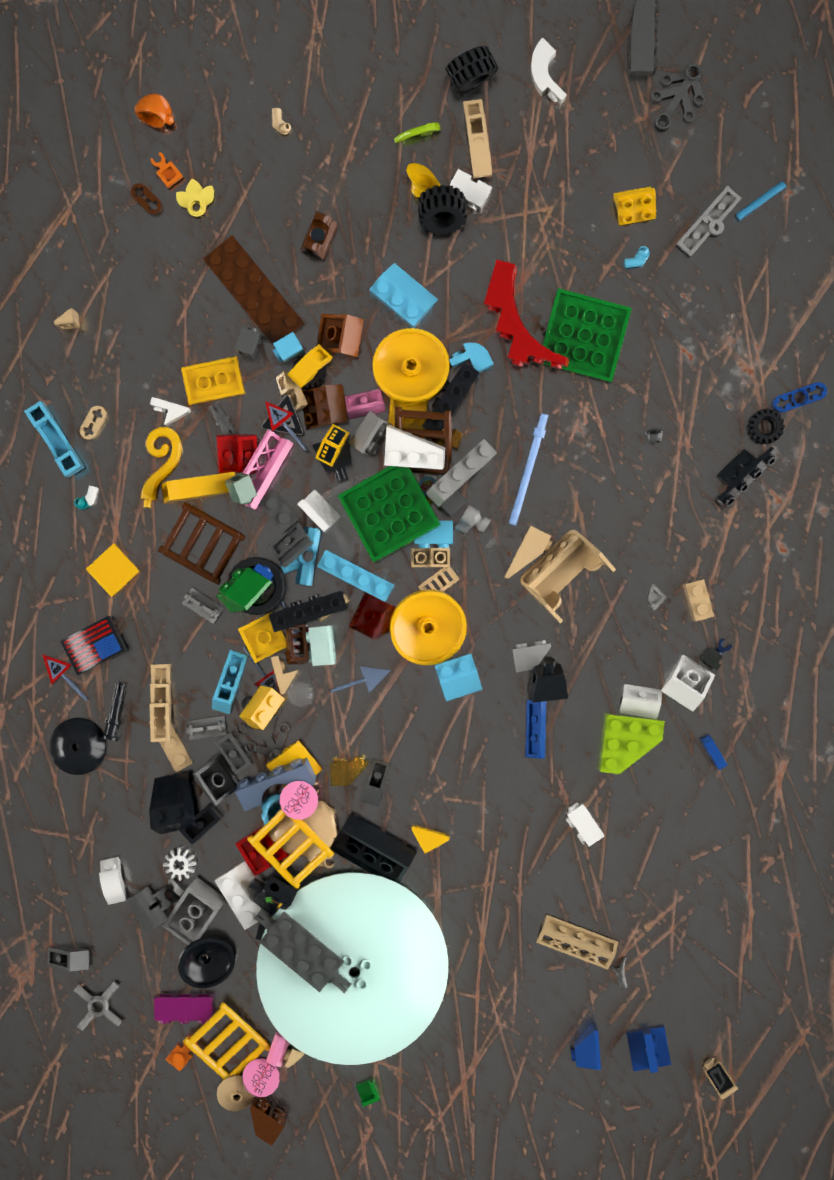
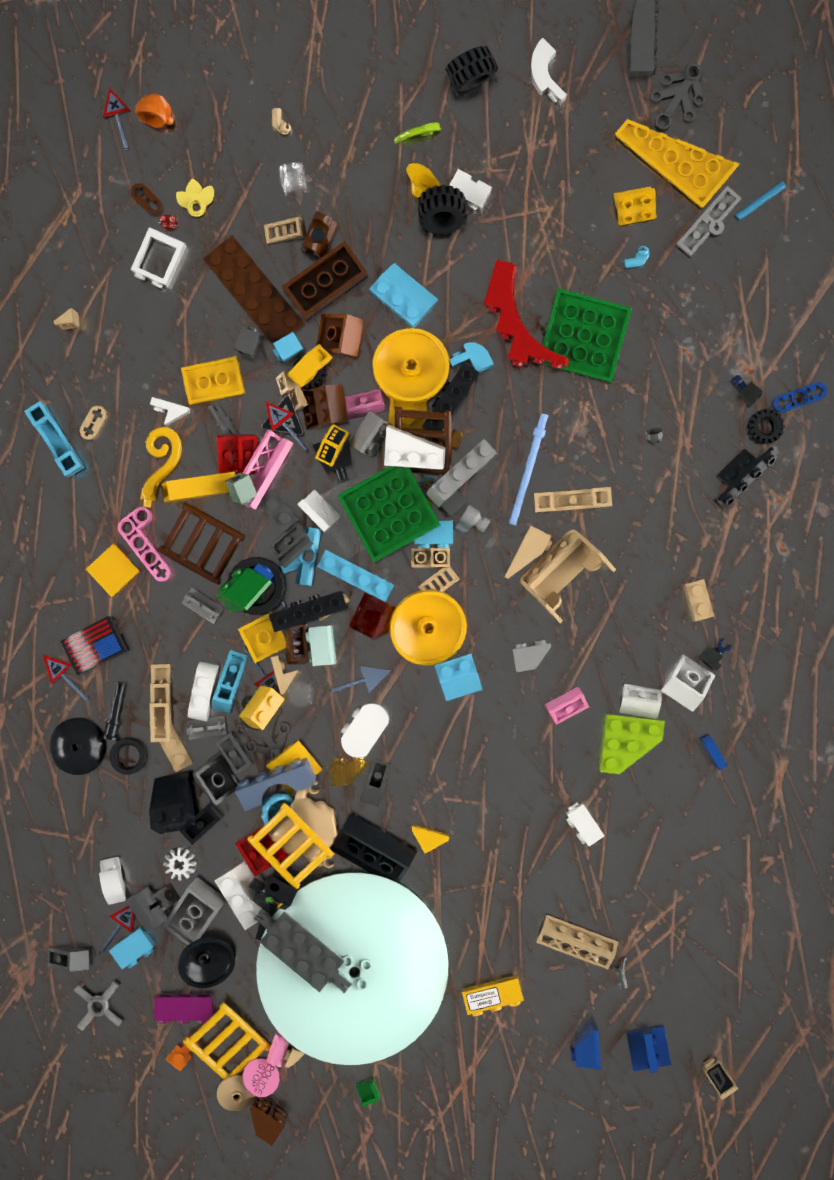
arm [74,485,98,509] -> none
orange plate [150,152,183,189] -> none
light grey tile [168,877,187,896] -> none
bright pink piece [280,781,318,820] -> none
tan slope [463,99,492,179] -> none
blue plate [526,700,546,759] -> none
black torso [528,657,568,703] -> none
light grey tile [648,584,667,611] -> none
none -> piece [99,906,135,955]
none -> piece [103,87,131,149]
none -> black tyre [109,738,147,775]
none -> medium azure brick [109,926,156,969]
none -> bright pink beam [118,507,172,582]
none -> white window [130,227,186,289]
none -> clear red plate [158,215,177,227]
none -> white brick [187,661,219,722]
none -> tan slope [264,217,306,244]
none -> clear piece [278,163,307,192]
none -> reddish brown brick [282,241,368,320]
none -> white brick [341,703,389,758]
none -> yellow brick [462,975,524,1016]
none -> tan slope [534,487,612,513]
none -> bright pink slope [545,687,589,725]
none -> yellow wing [614,119,740,209]
none -> pearl dark grey piece [732,375,763,407]

